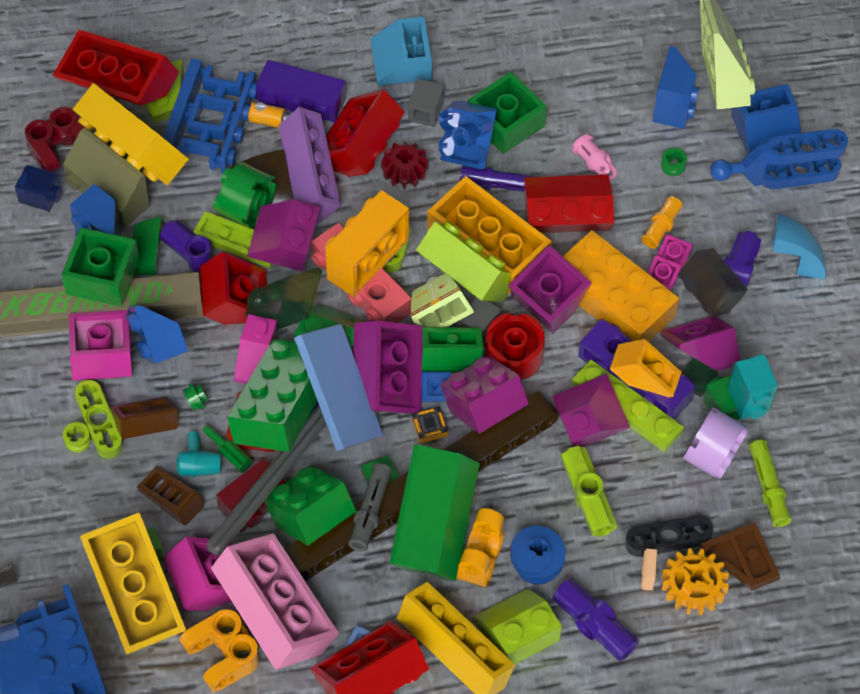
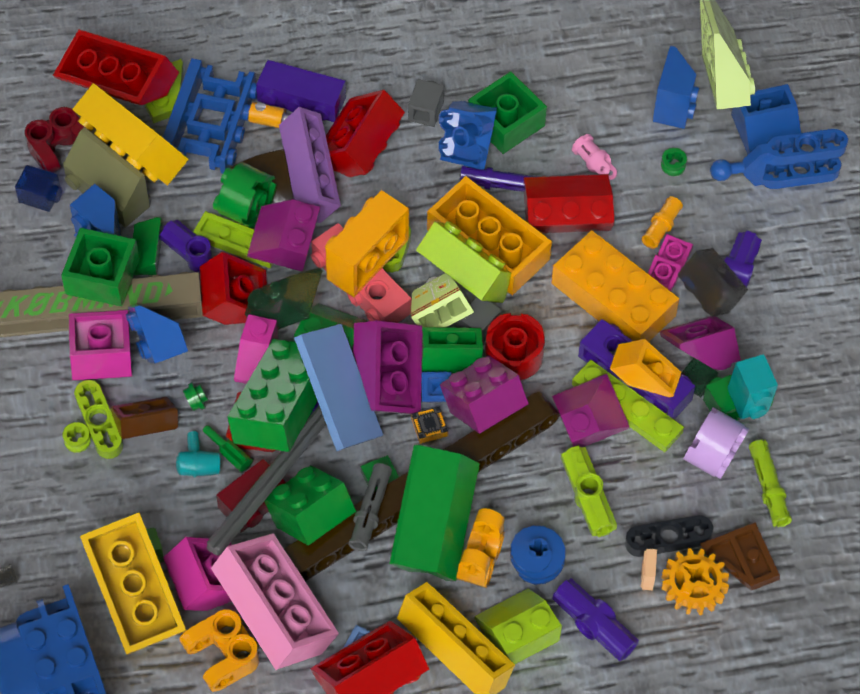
reddish brown slope [136,466,204,526] -> none
dark azure slope [370,17,432,86] -> none
dark red gear [381,140,429,189] -> none
magenta slope [508,245,591,334] -> none
dark azure brick [771,214,826,279] -> none

